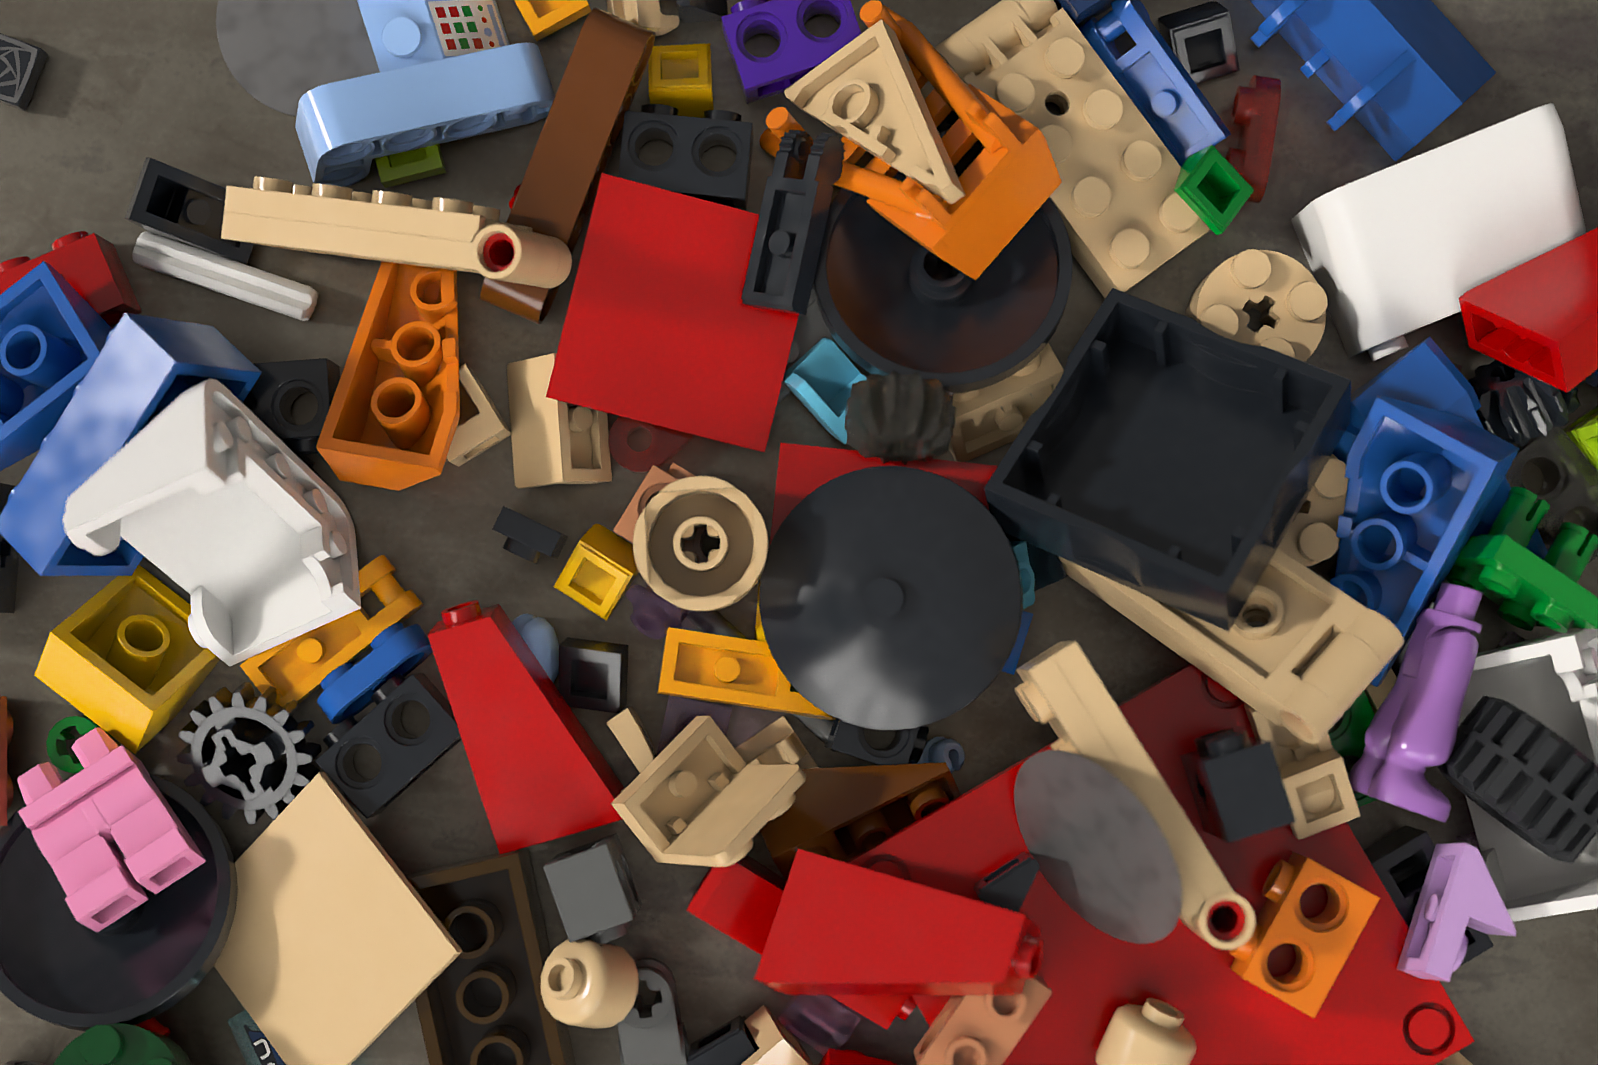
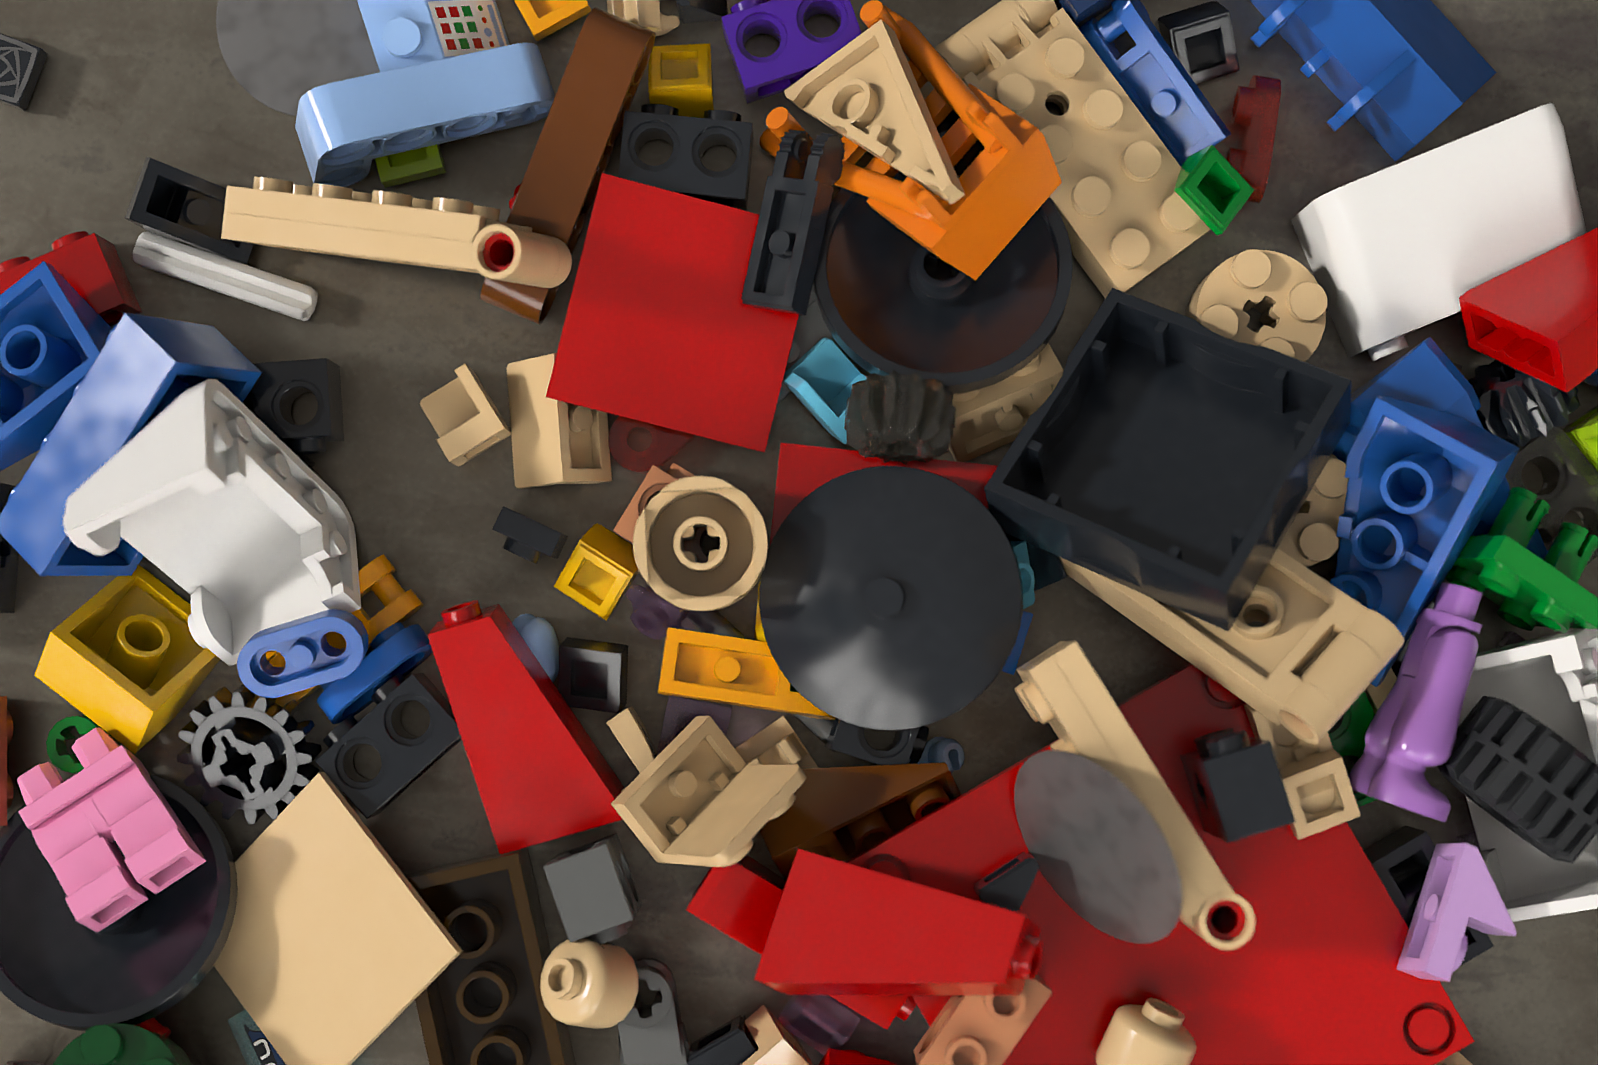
orange wedge [316,261,460,491] -> none
orange brick [1230,852,1380,1018] -> none
none -> plate [237,609,369,698]

